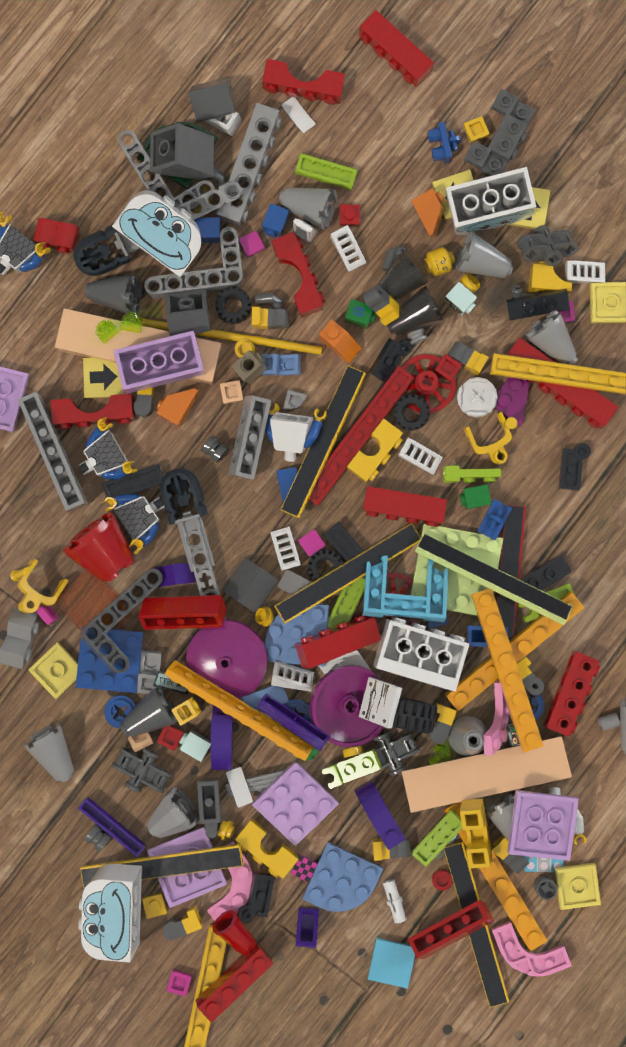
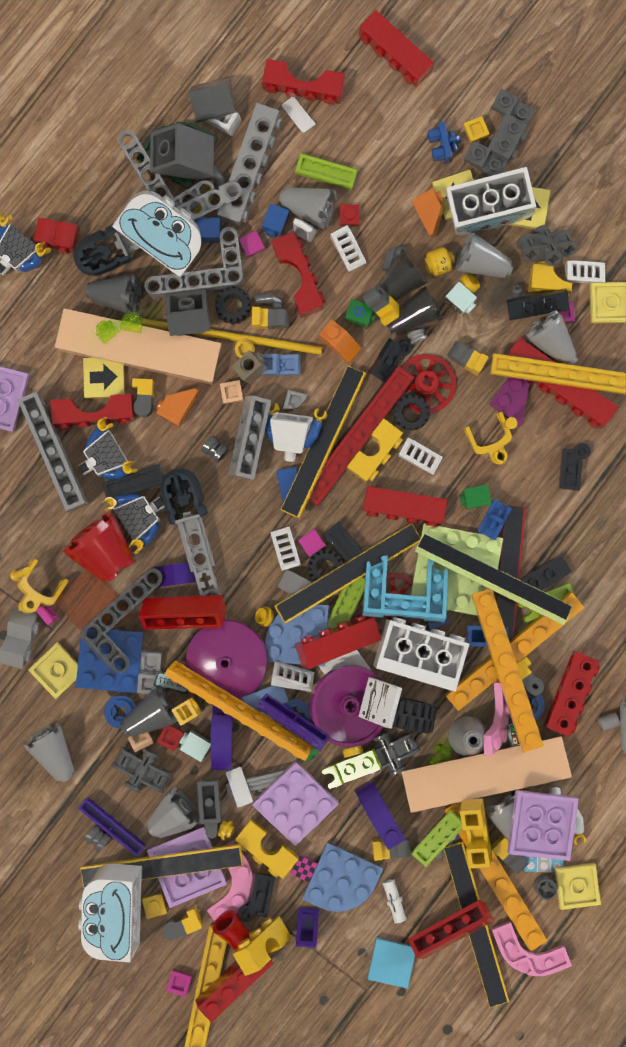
lavender brick [113,331,205,394] -> none
dark grey slope [223,557,278,613] -> none
leg [429,703,457,744] -> none
red tile [431,869,452,891] -> none
red plate [434,354,462,382] -> none
lime plate [443,466,501,483] -> none
white tile [457,377,498,418] -> none
none -> yellow arch [233,916,292,976]

